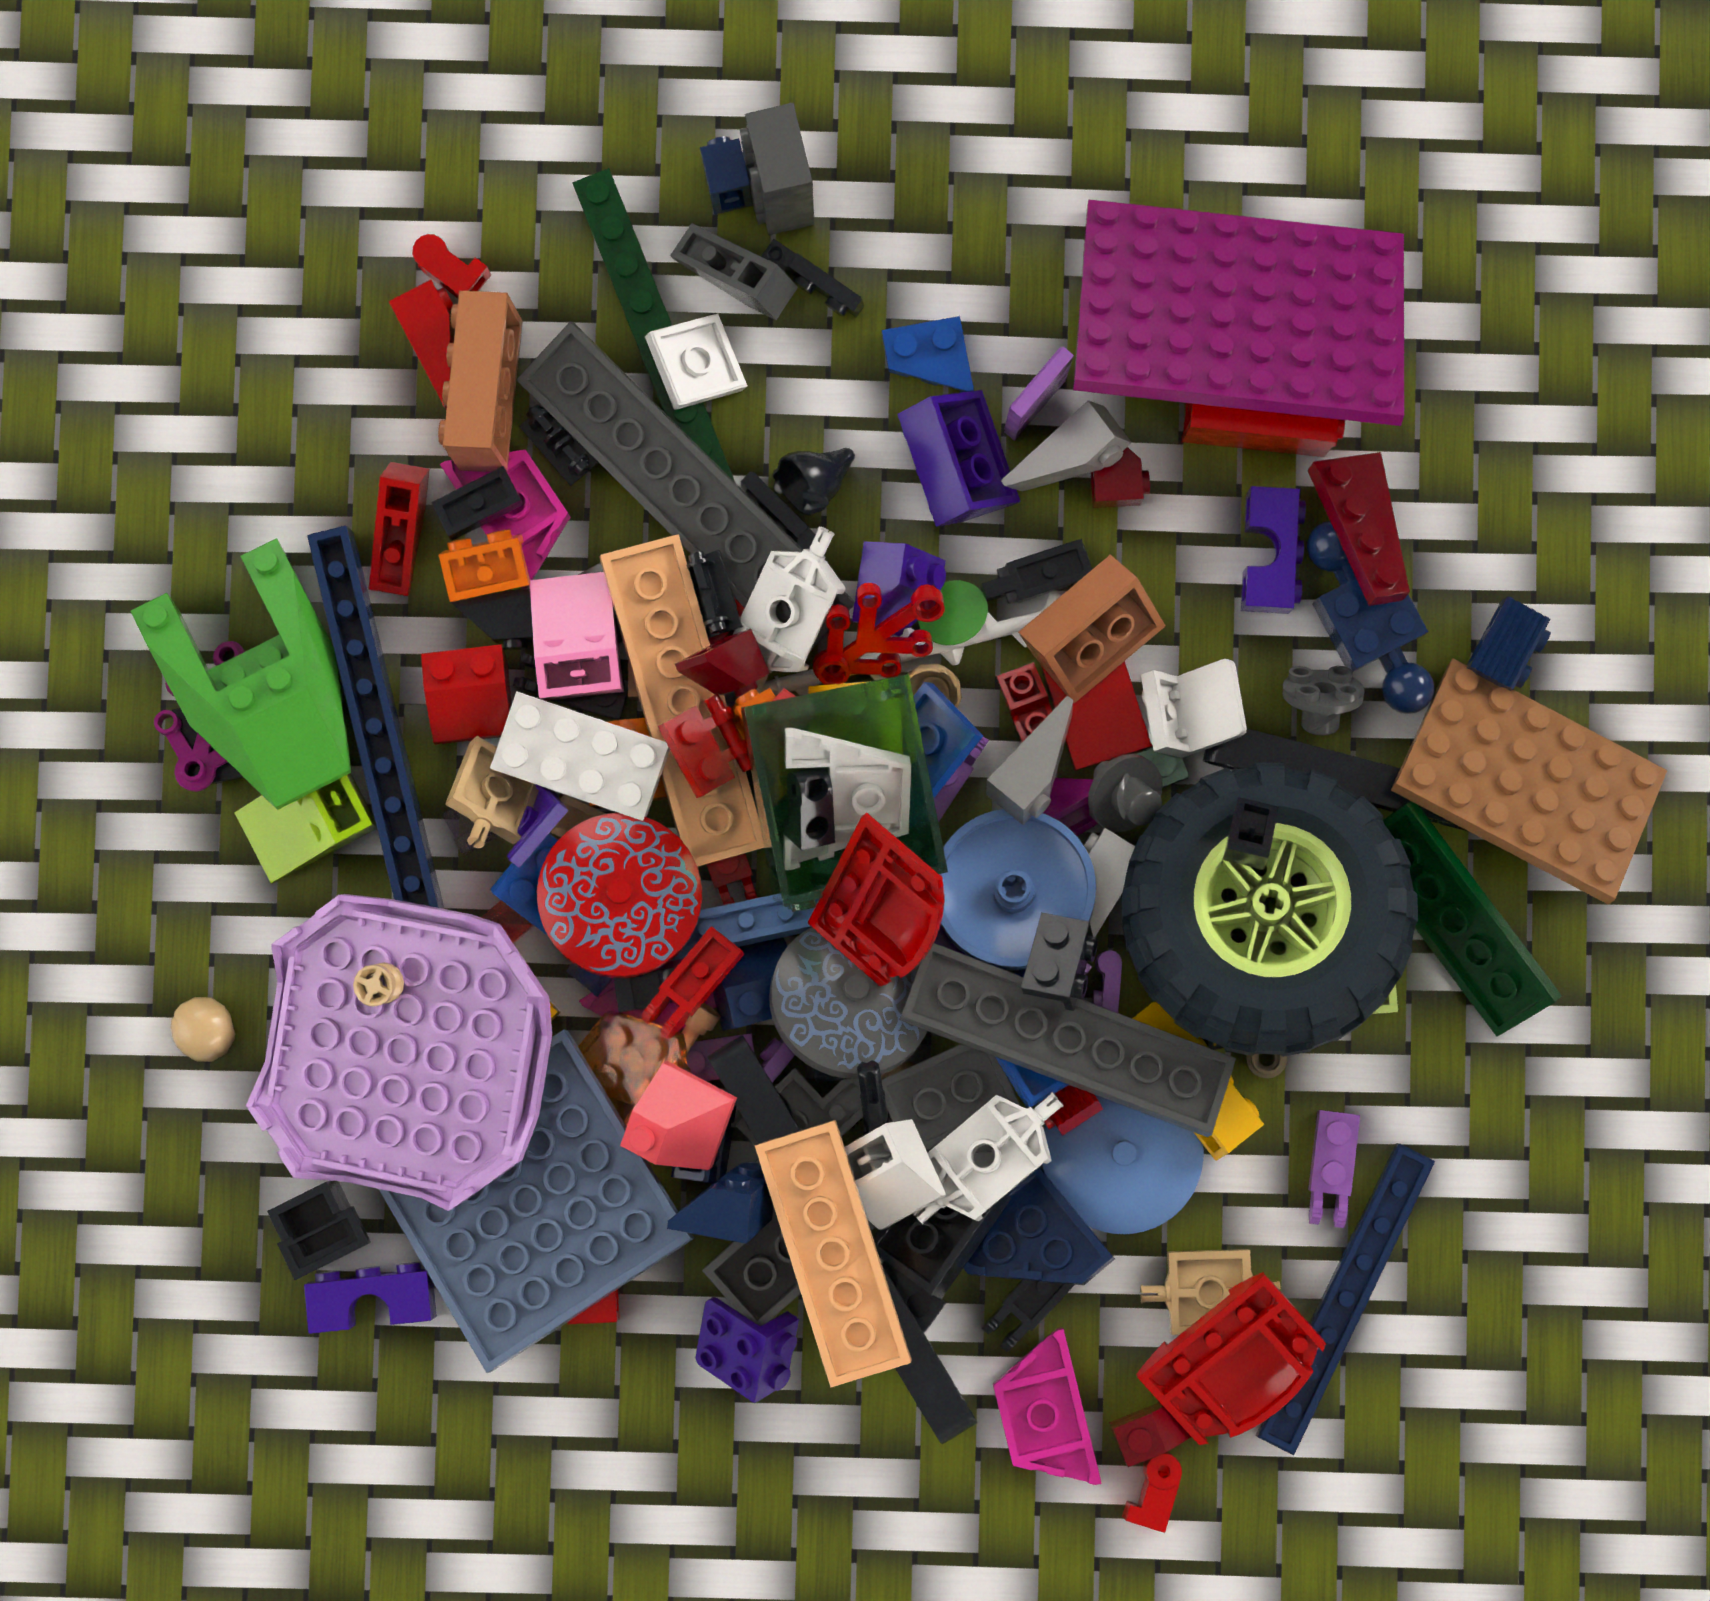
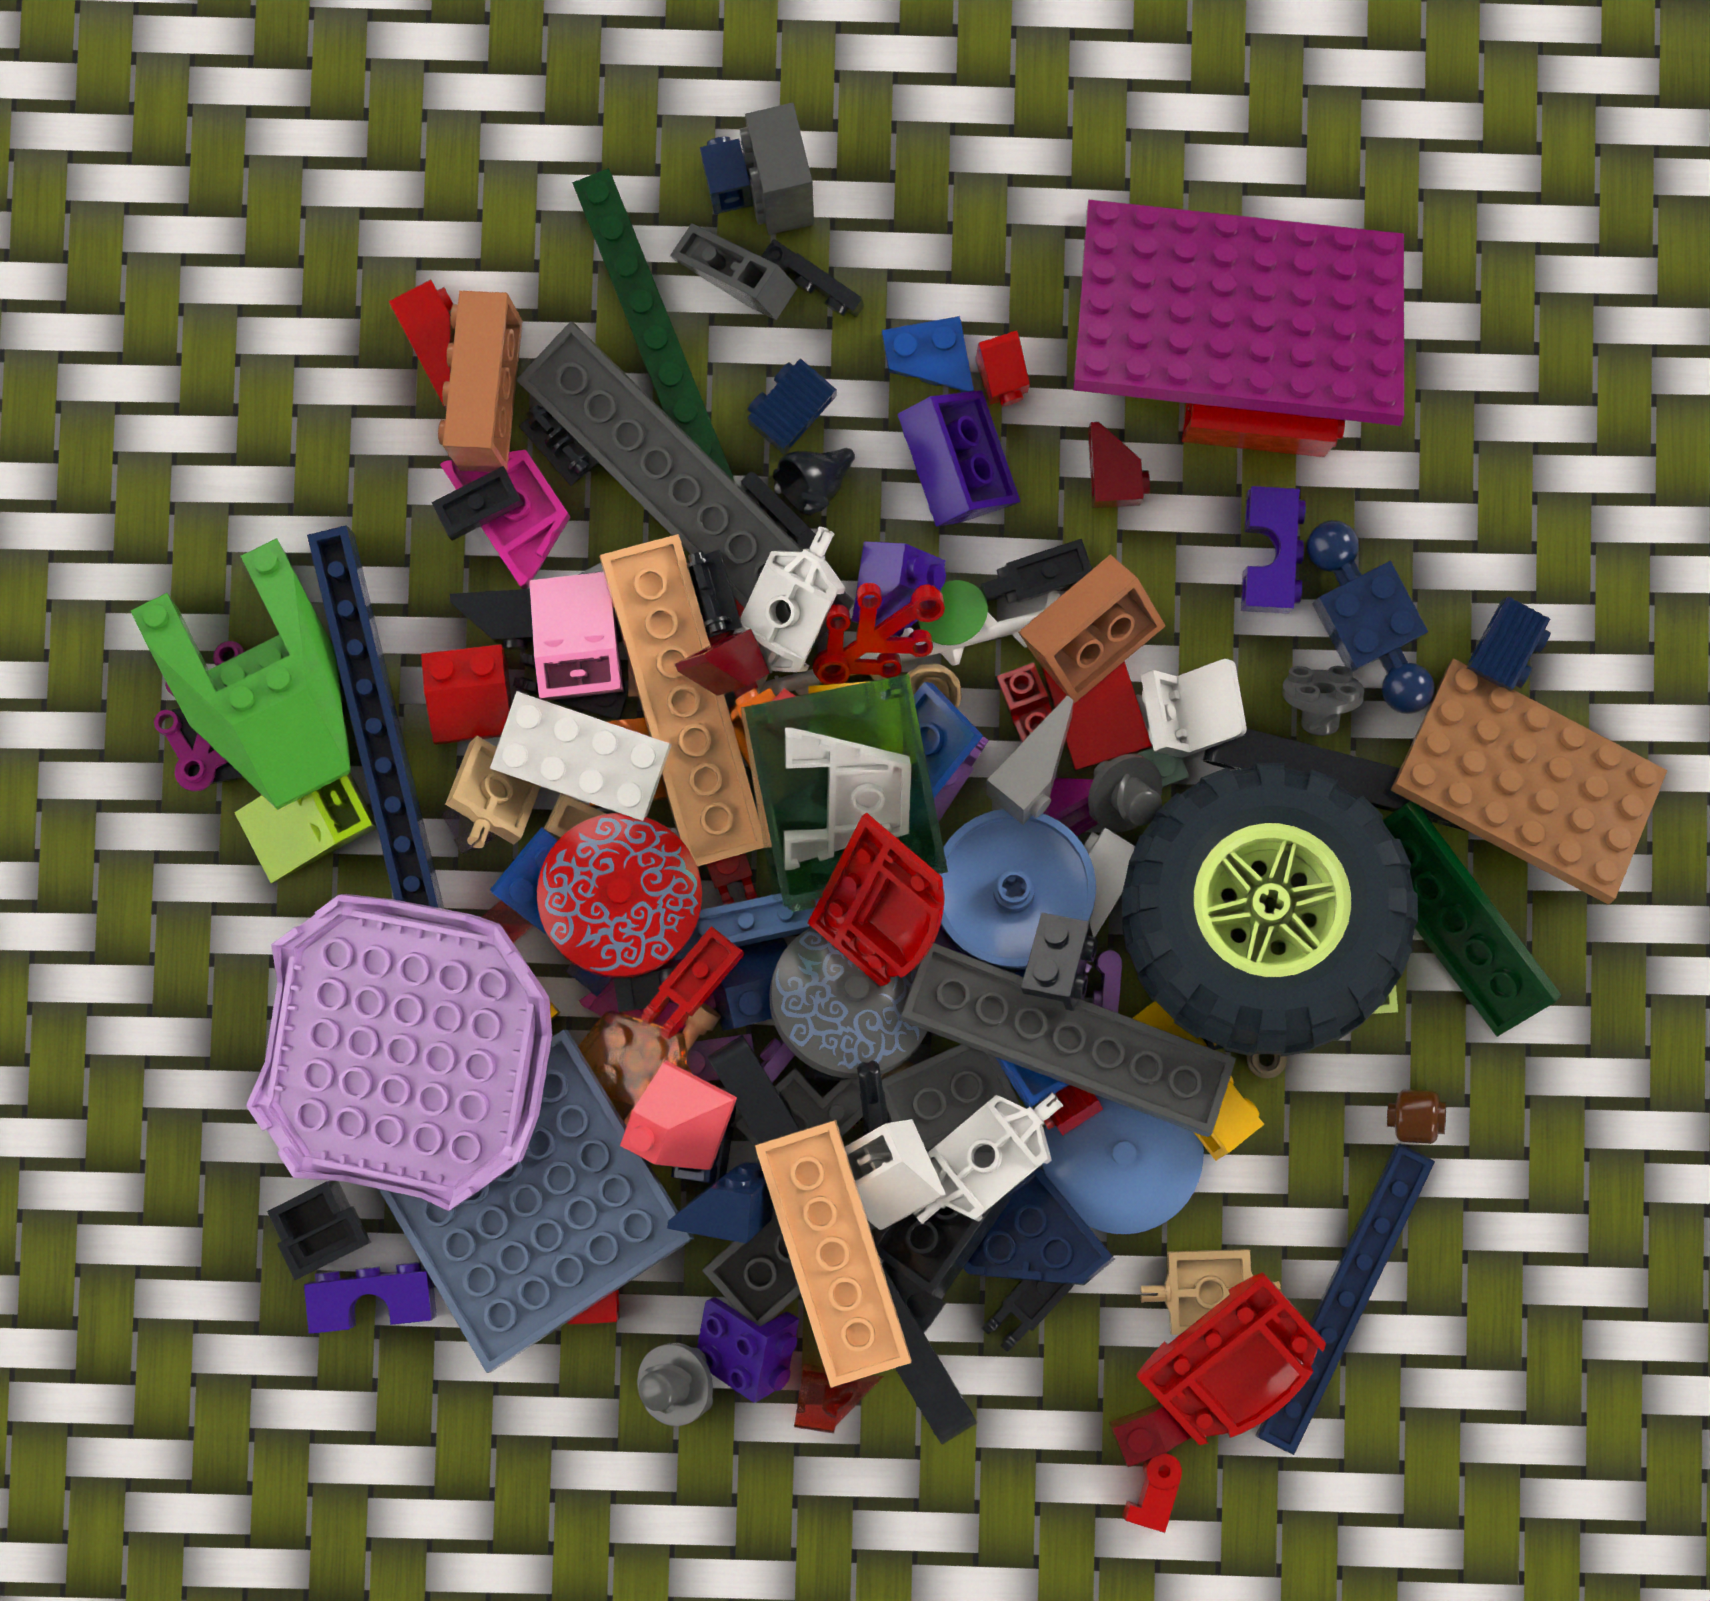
tan hair [171,997,236,1062] -> none
tan wheel [353,962,404,1007] -> none
red slope [369,462,430,596] -> none
red leg [412,234,491,299] -> none
orange bracket [439,529,531,602] -> none
dark purple tile [507,784,569,868] -> none
white tile [645,314,747,410] -> none
red plate [657,693,757,798] -> none
black leg [784,767,835,850] -> none
dark pink wing [993,1327,1102,1485] -> none
light grey slope [1001,400,1132,492] -> none
medium lavender tile [1004,347,1074,441] -> none
black slope [1223,797,1279,870] -> none
dark red wing [1307,452,1410,606] -> none
medium lavender hinge [1308,1110,1360,1228] -> none
none -> dark grey plate [637,1343,713,1426]
none -> dark blue brick [747,358,837,455]
none -> clear red slope [794,1364,884,1434]
none -> red slope [975,330,1030,407]
none -> reddish brown head [1387,1089,1446,1144]

